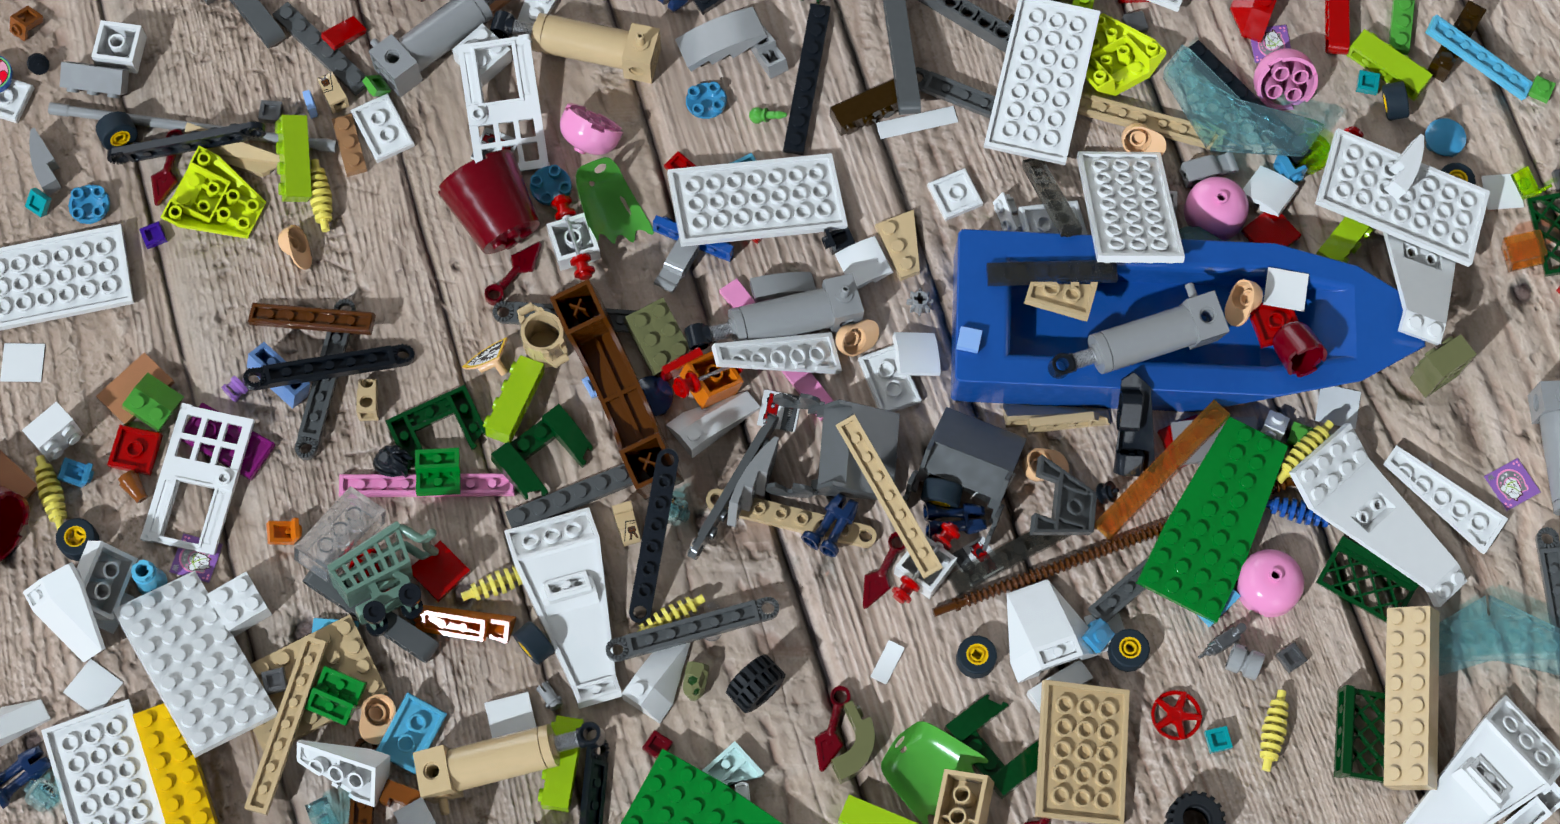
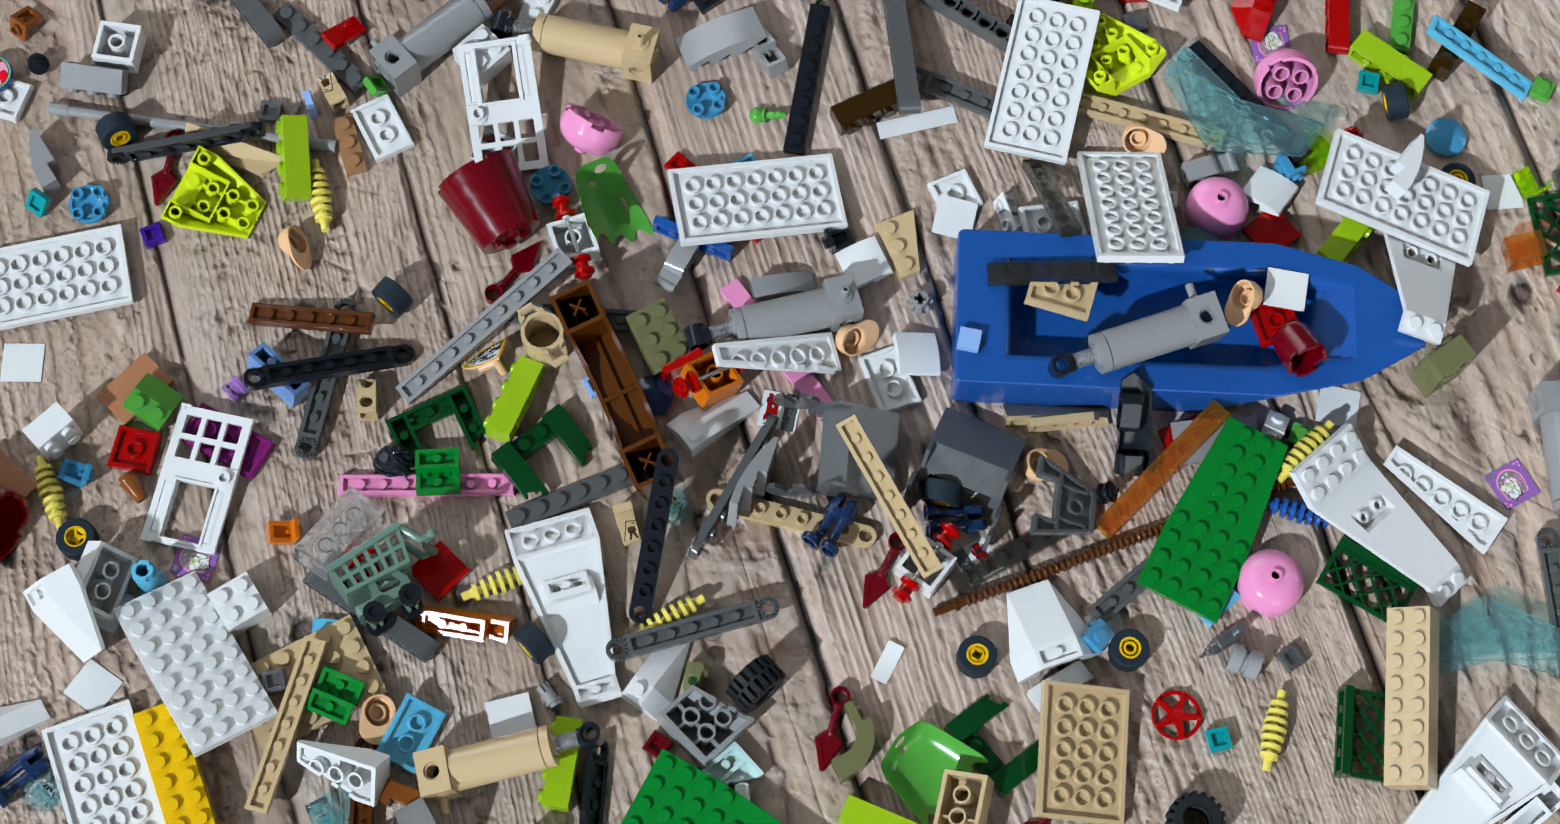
none -> black wheel [371,276,413,317]
none -> light grey plate [395,247,573,405]
none -> light grey wedge [657,685,755,770]
none -> white sticker [931,194,978,238]

